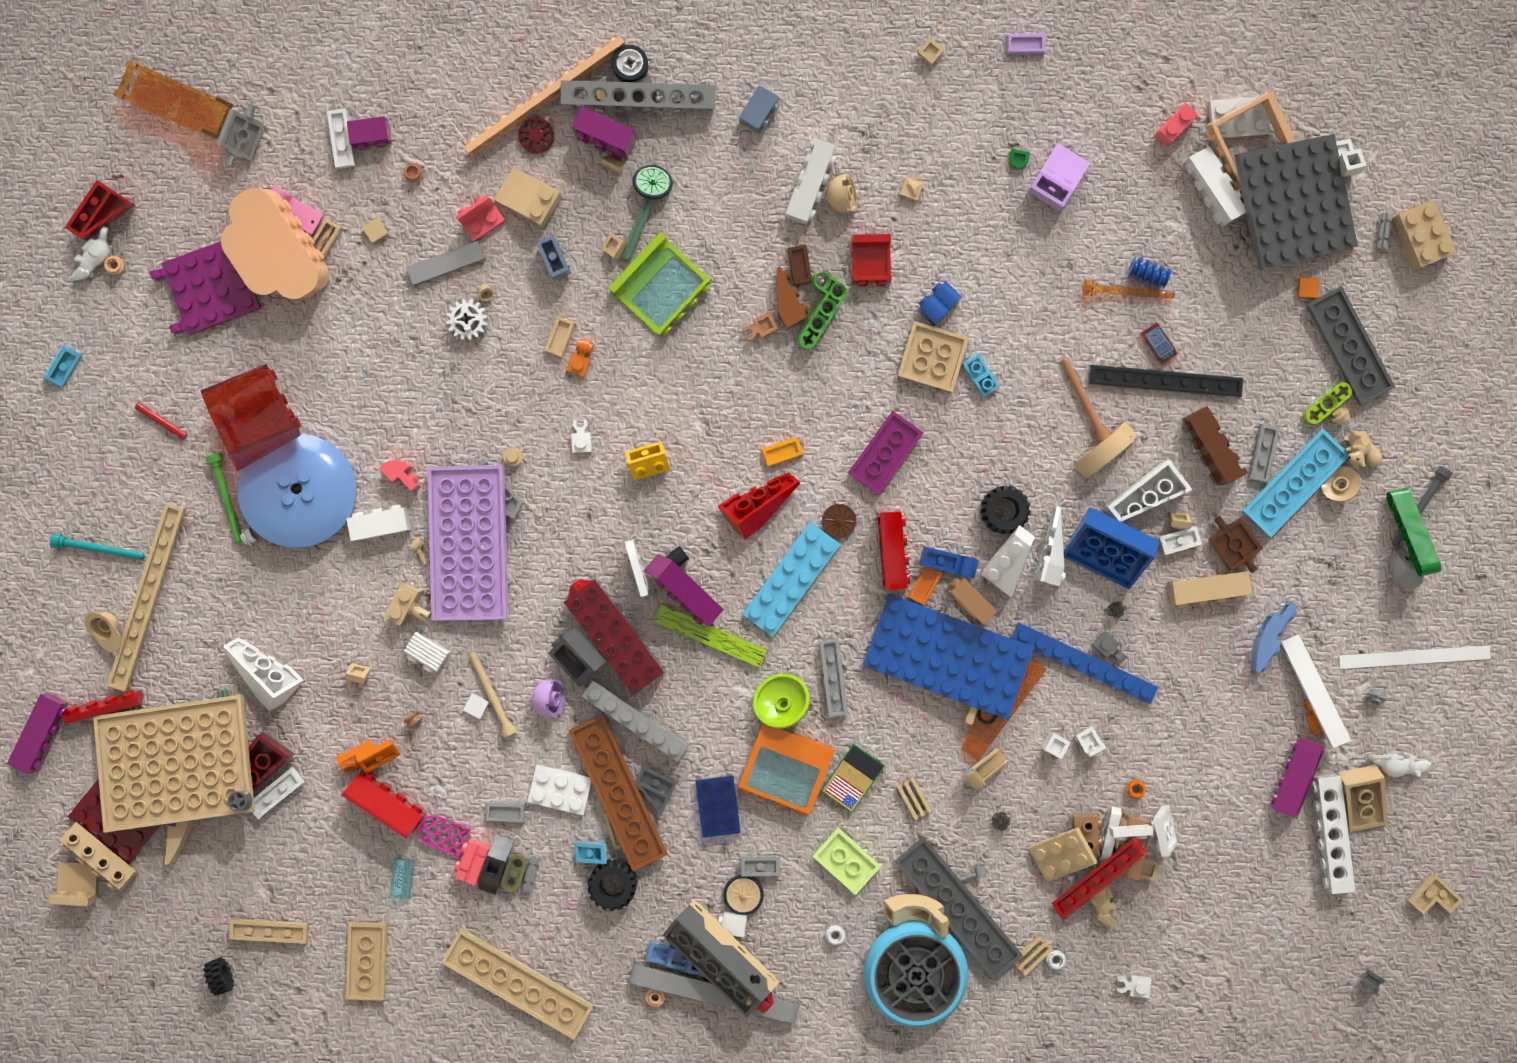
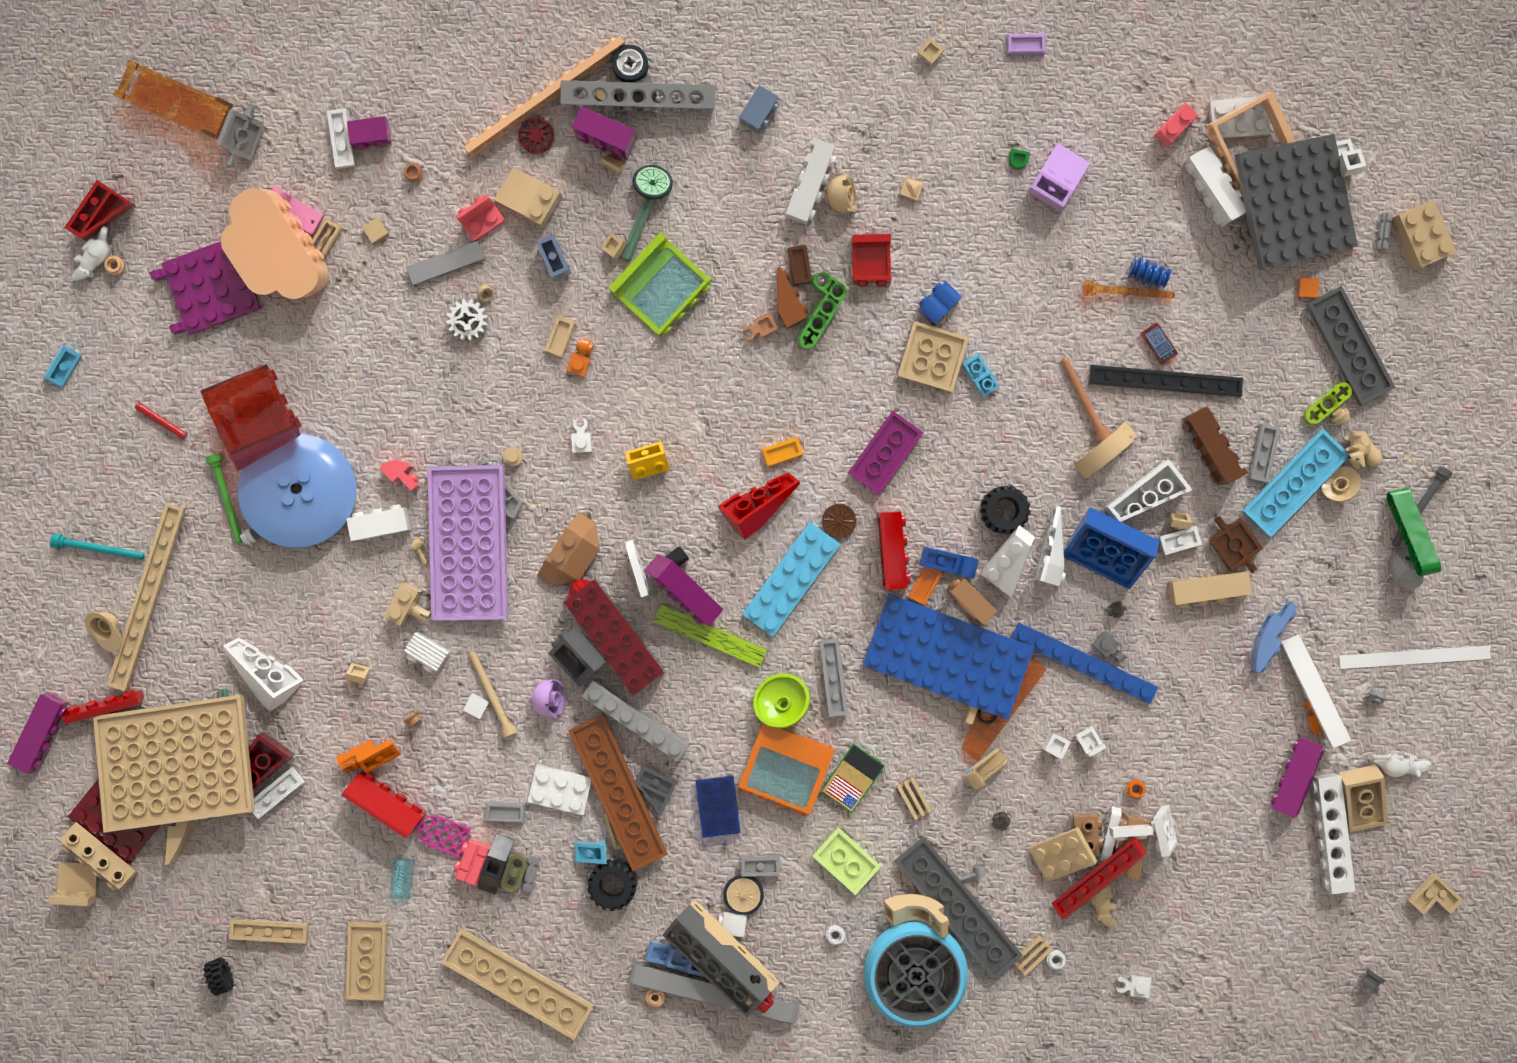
dark grey wheel [228,791,253,811] -> none
tan plate [1140,858,1159,881] -> none
none -> medium nougat wedge [537,512,600,586]

